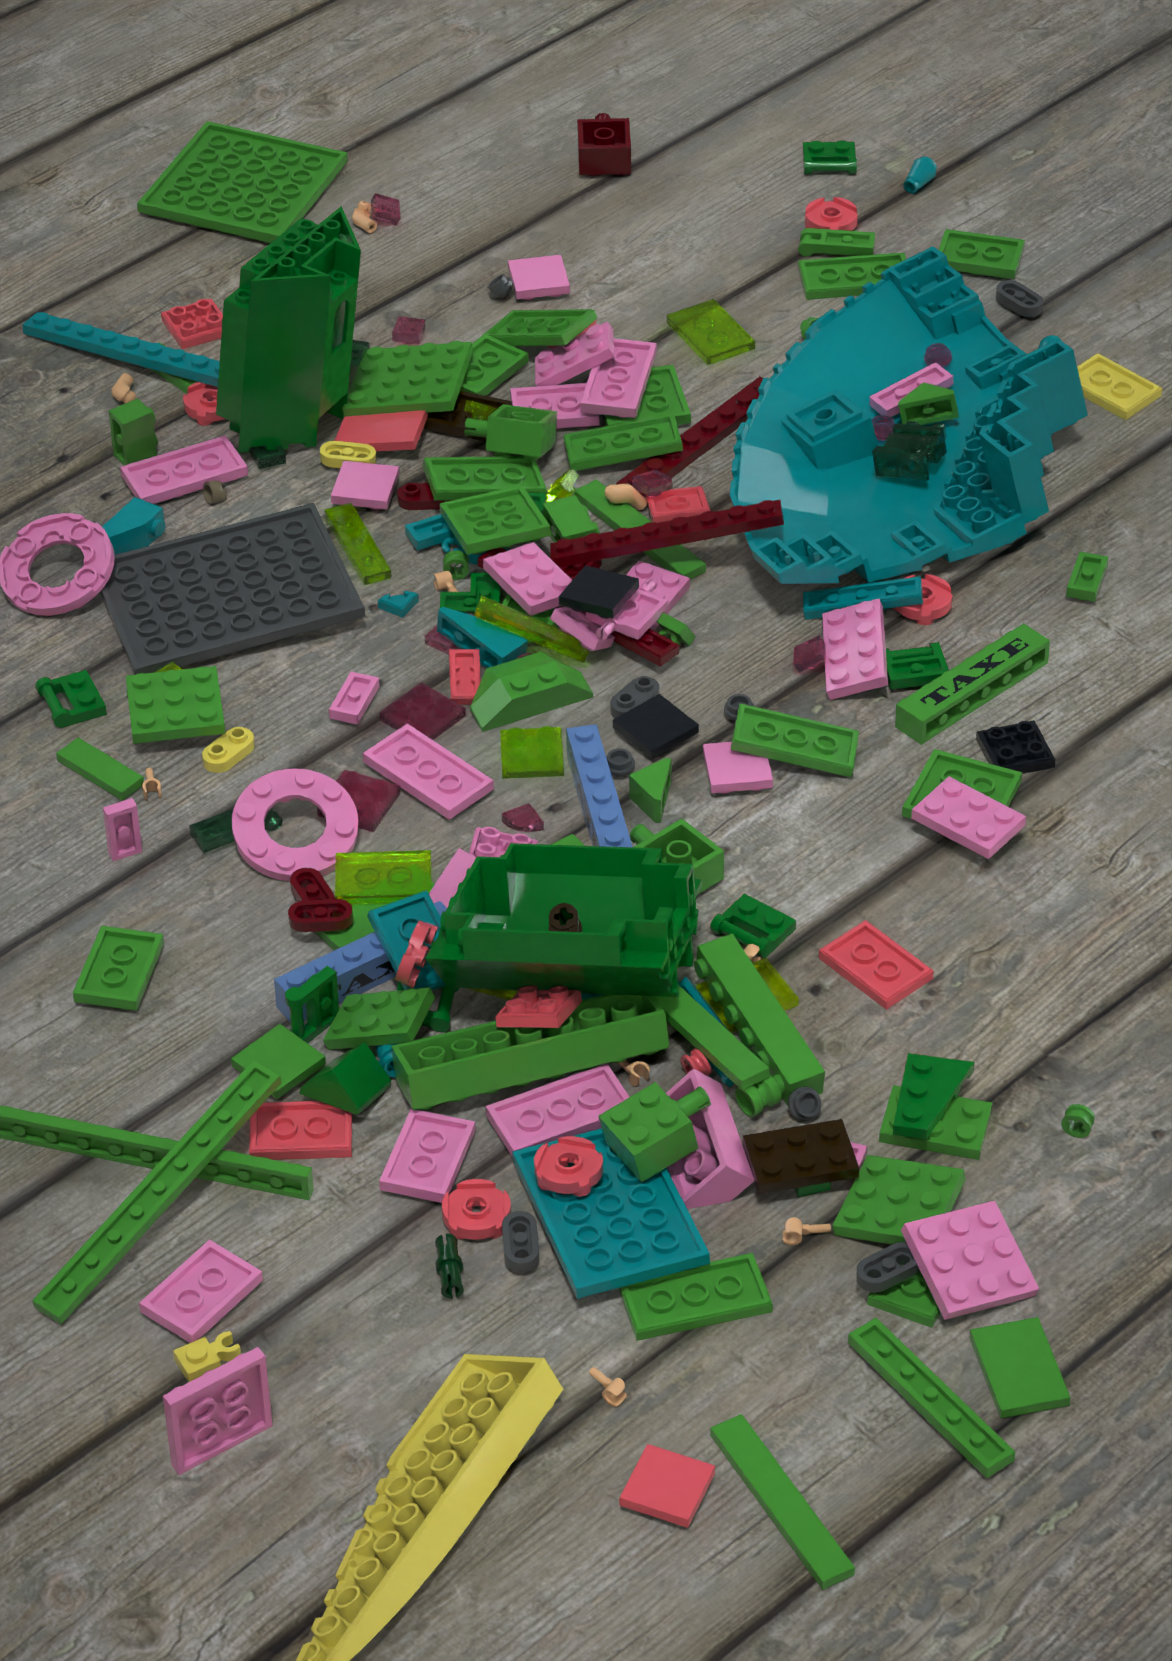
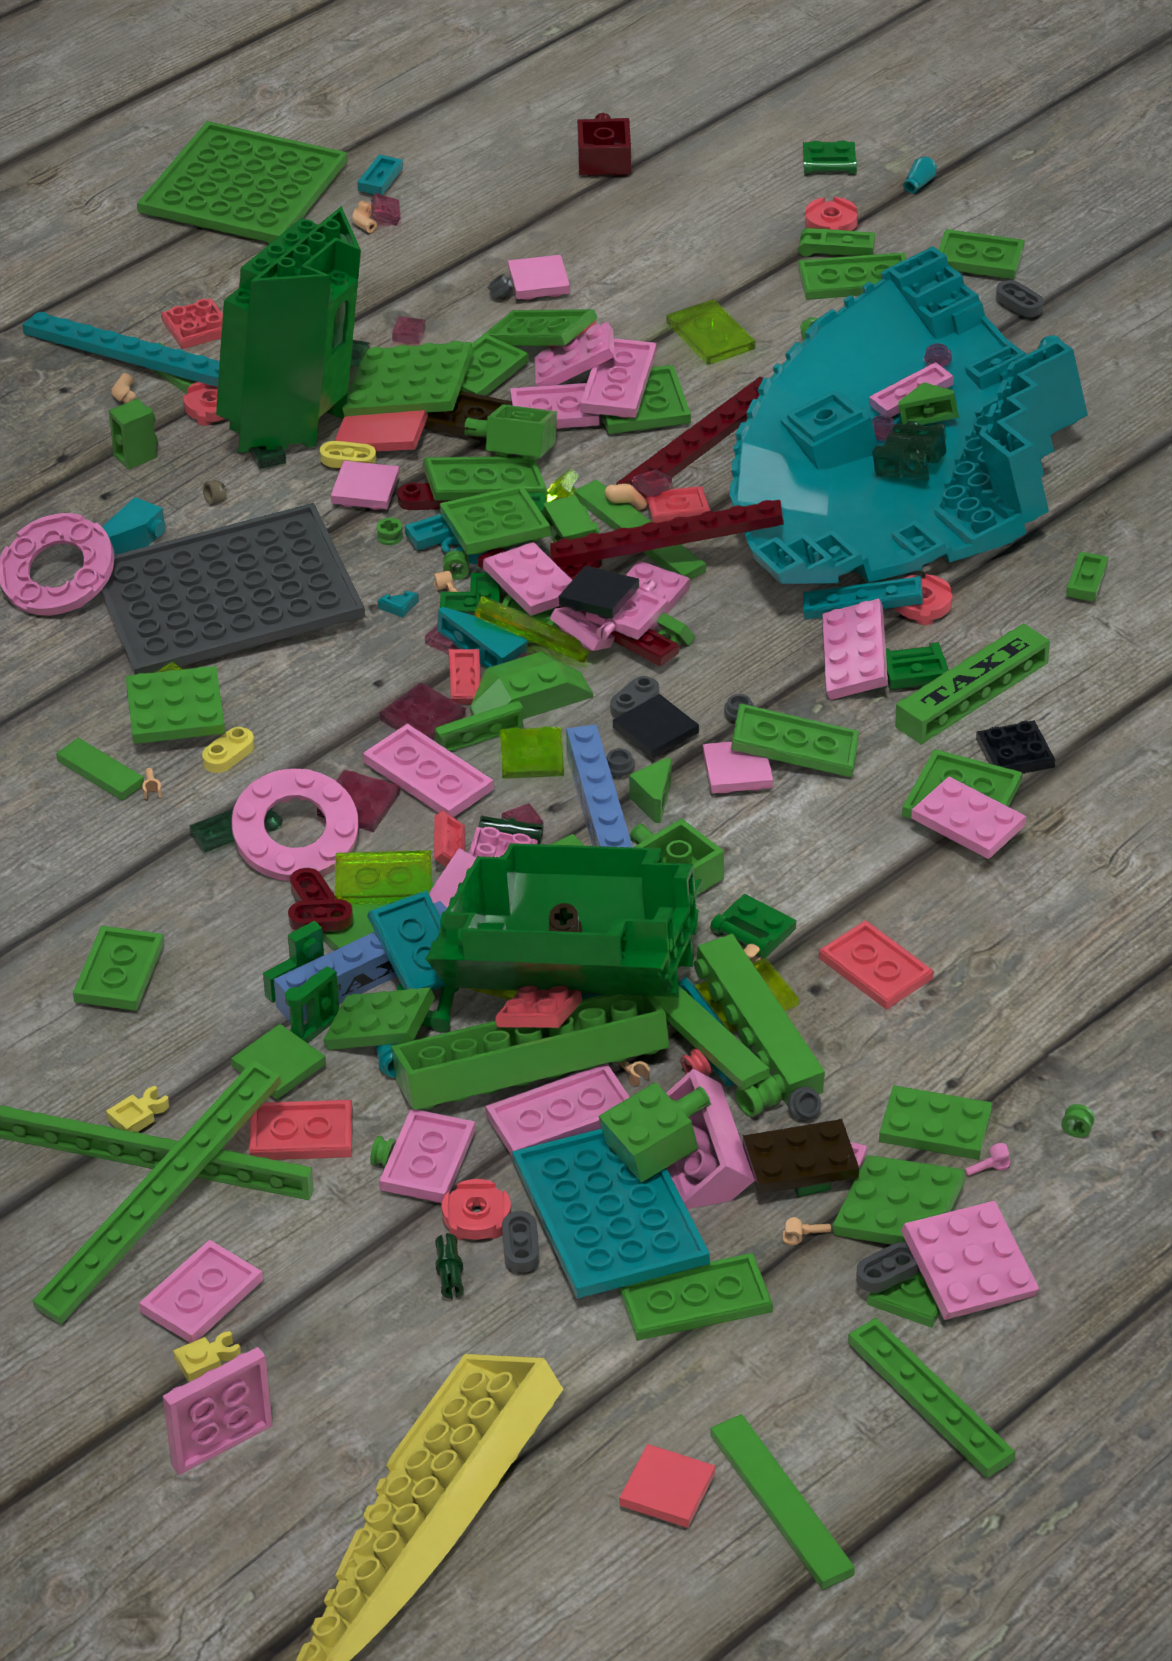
green plate [35,670,107,728] -> none
bright pink plate [103,798,142,861] -> none
bright pink plate [120,435,248,505] -> none
green slope [299,1042,391,1115] -> none
clear neon green tile [324,503,392,585] -> none
bright pink plate [329,672,380,725] -> none
coral plate [395,920,438,988] -> none
clear neon green plate [464,400,497,421] -> none
coral plate [534,1136,603,1197] -> none
bright green tile [563,414,683,472] -> none
light nougat hand [589,1367,627,1407] -> none
clear pink plate [793,635,826,673] -> none
green wing [893,1053,975,1139] -> none
bright green tile [969,1317,1071,1419] -> none
light yellow tile [1077,353,1162,420] -> none
none -> light yellow plate [106,1086,169,1132]
none -> green plate [263,921,324,1003]
none -> teal plate [357,154,403,196]
none -> bright green bush [370,1136,396,1168]
none -> bright green bush [376,518,403,545]
none -> coral plate [434,810,465,867]
none -> bright green tile [435,701,523,752]
none -> dark green pin [479,815,544,844]
none -> bright pink hand [965,1143,1010,1176]

